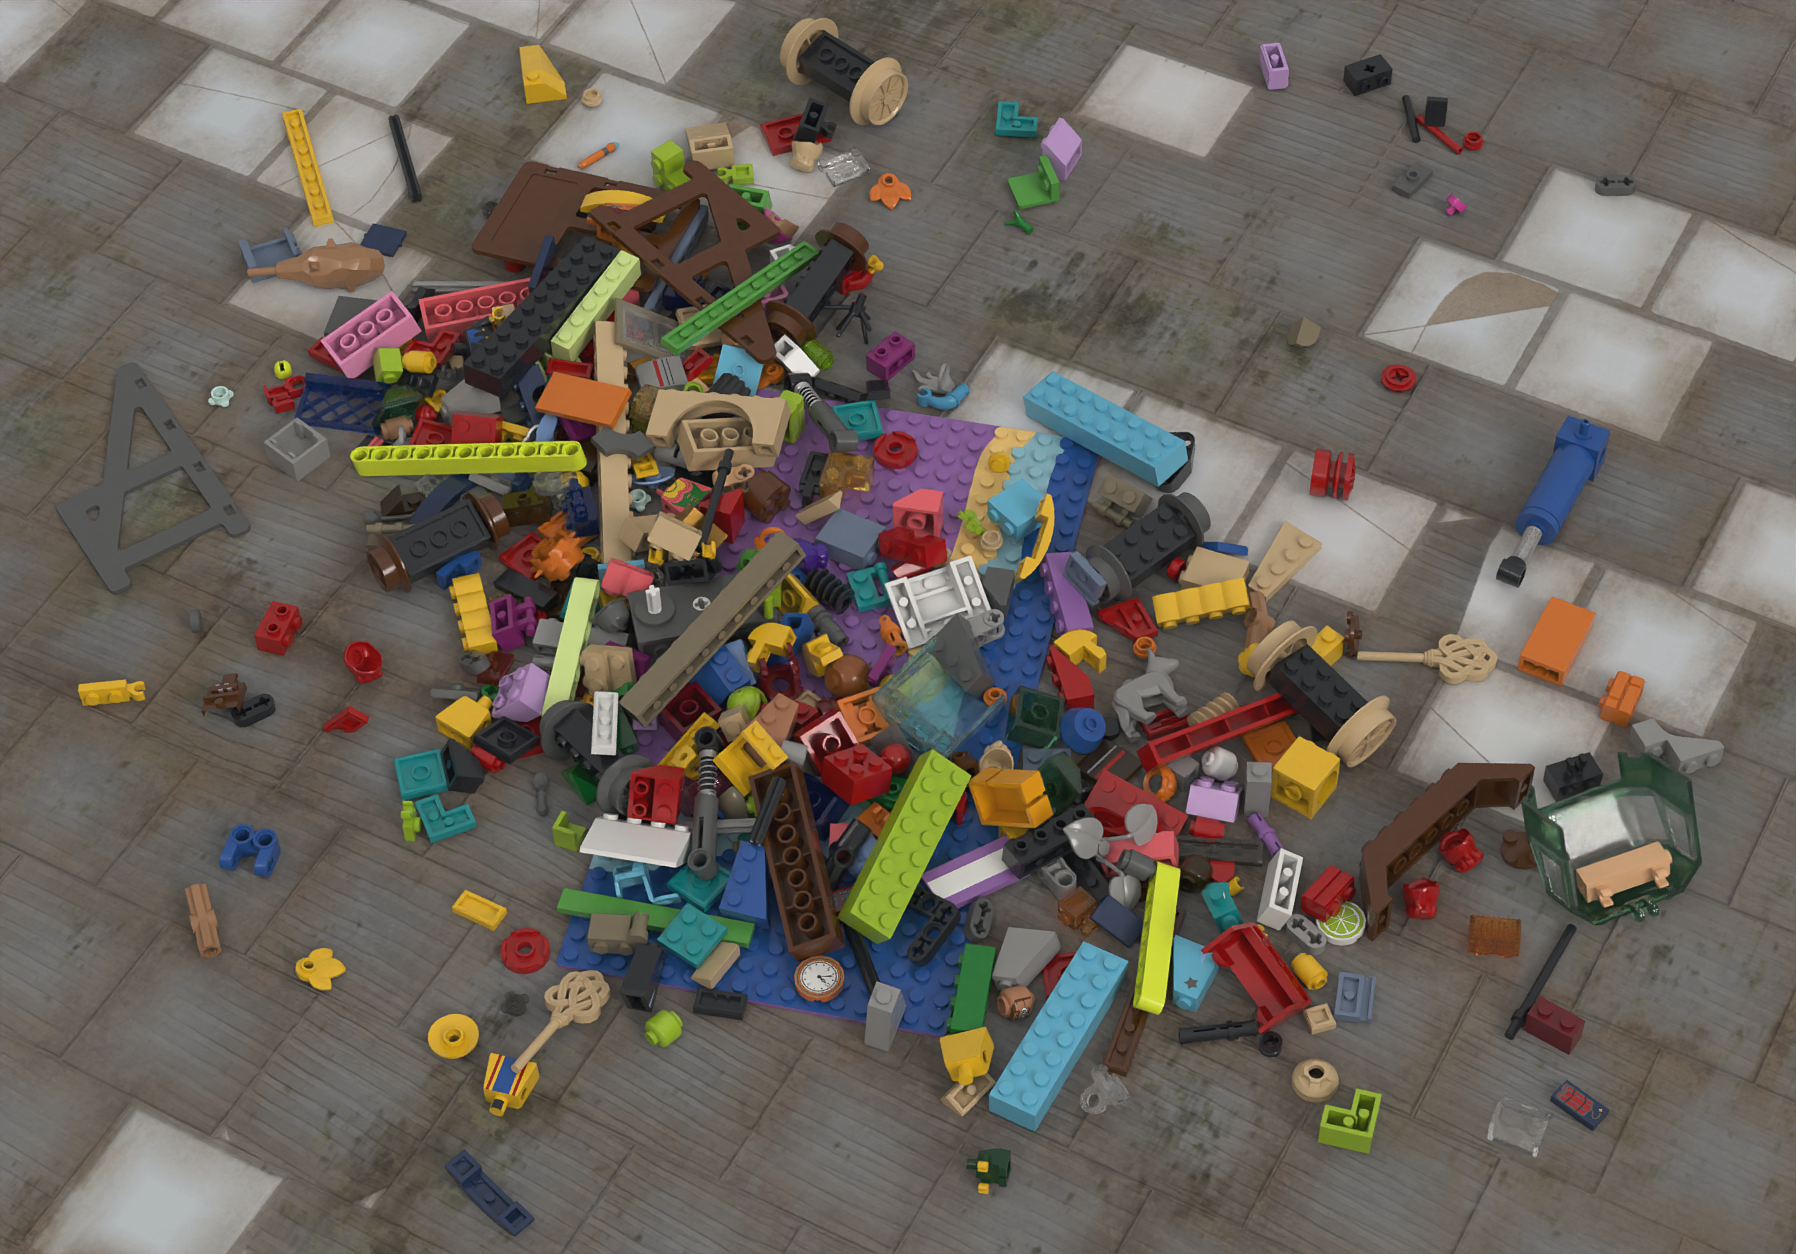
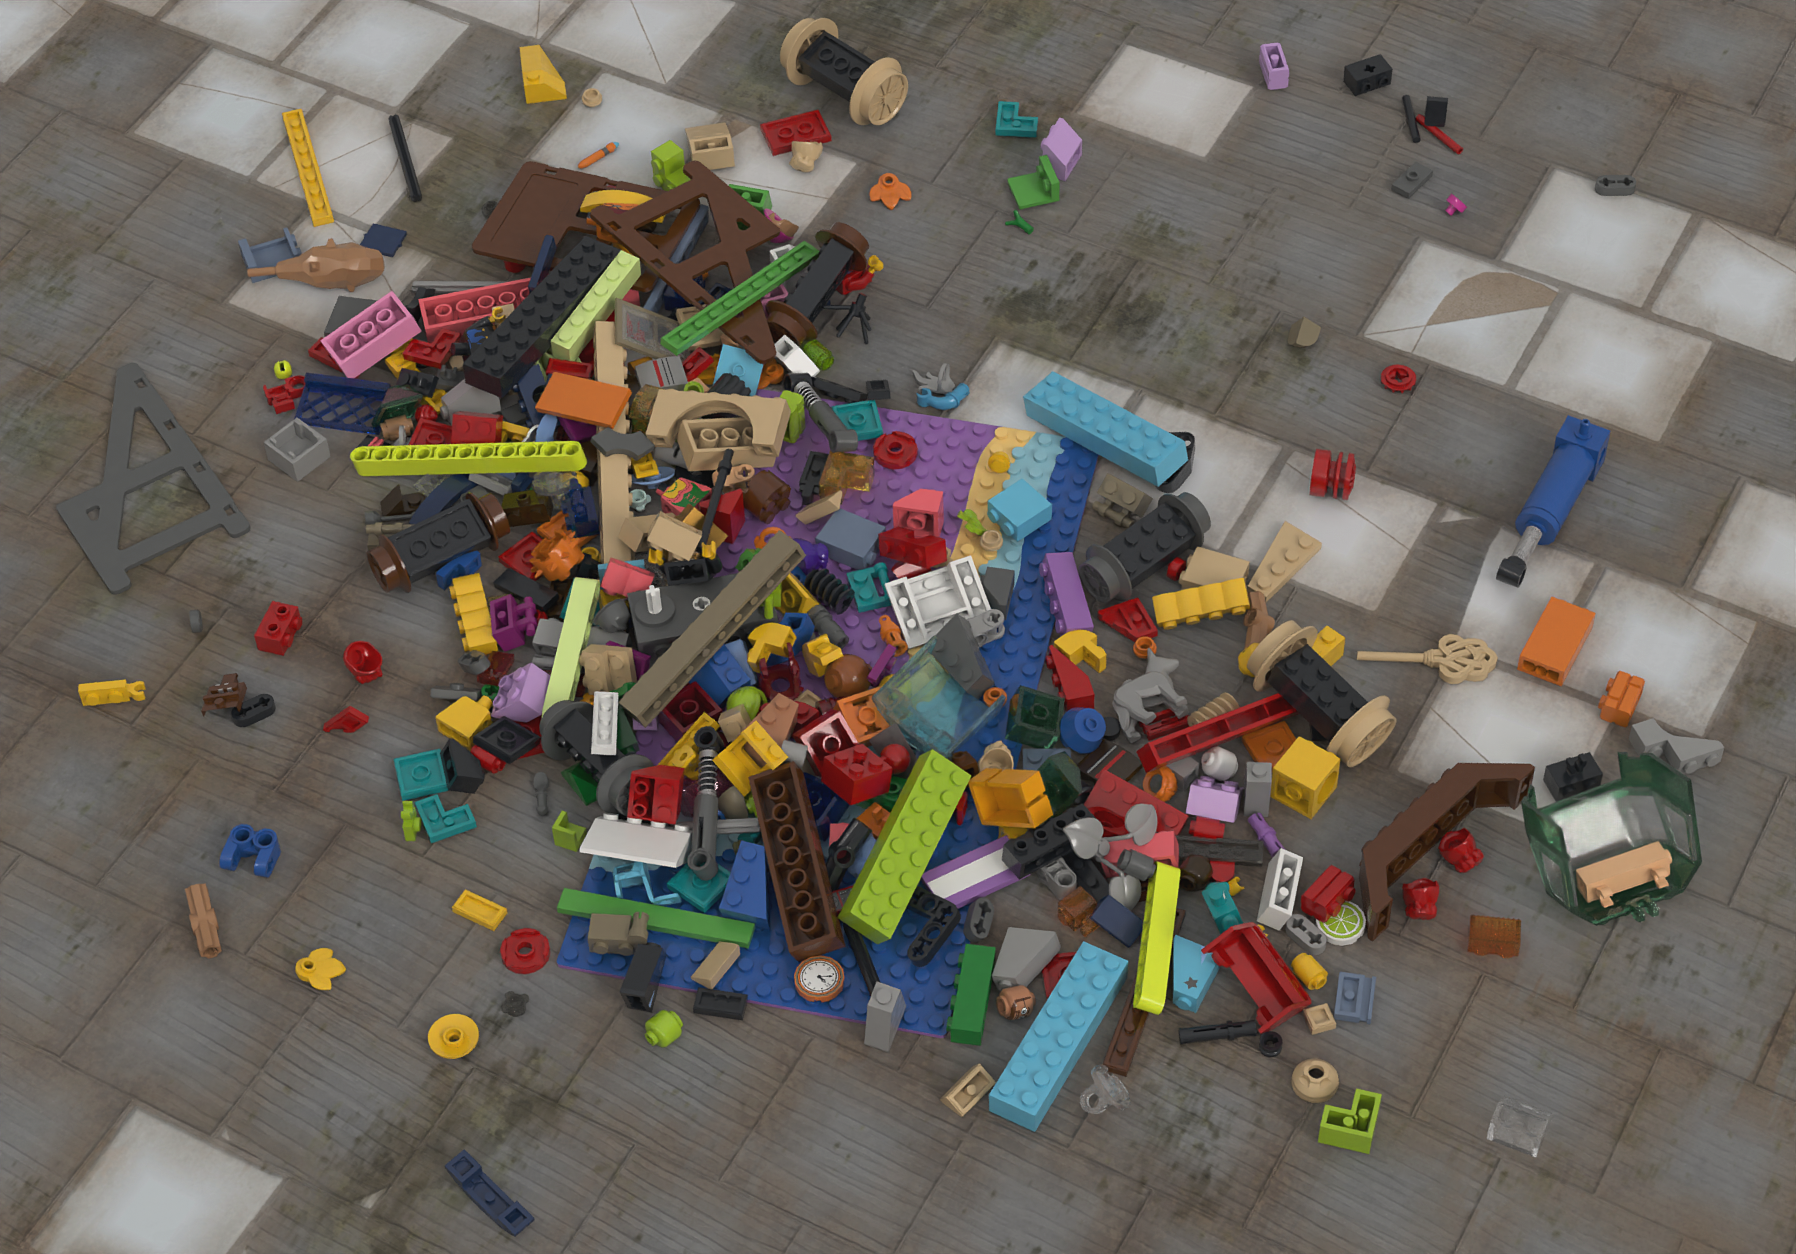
light aqua plate [208,386,234,407] -> none
lime brick [372,348,403,389] -> none
yellow brick [402,351,437,373] -> none
yellow torso [483,1053,540,1116] -> none
tan piece [511,970,611,1073] -> none
teal plate [657,903,728,969] -> none
lime plate [717,164,754,185] -> none
black axle [748,776,786,846] -> none
black brick [794,98,837,144] -> none
clear plate [817,147,871,187] -> none
magenta brick [866,331,915,381] -> none
yellow torso [940,1027,994,1085] -> none
dark green piece [966,1148,1011,1194] -> none
yellow slope [1015,494,1054,584] -> none
sand blue plate [1062,551,1107,606] -> none
blue tile [1202,542,1248,556] -> none
reddish brown piece [1344,611,1362,658] -> none
red plate [1462,131,1484,150] -> none
reddish brown piece [1501,830,1545,870] -> none
black bar [1504,924,1577,1040] -> none
dark red brick [1524,996,1585,1055] -> none
tile [1550,1080,1609,1131] -> none

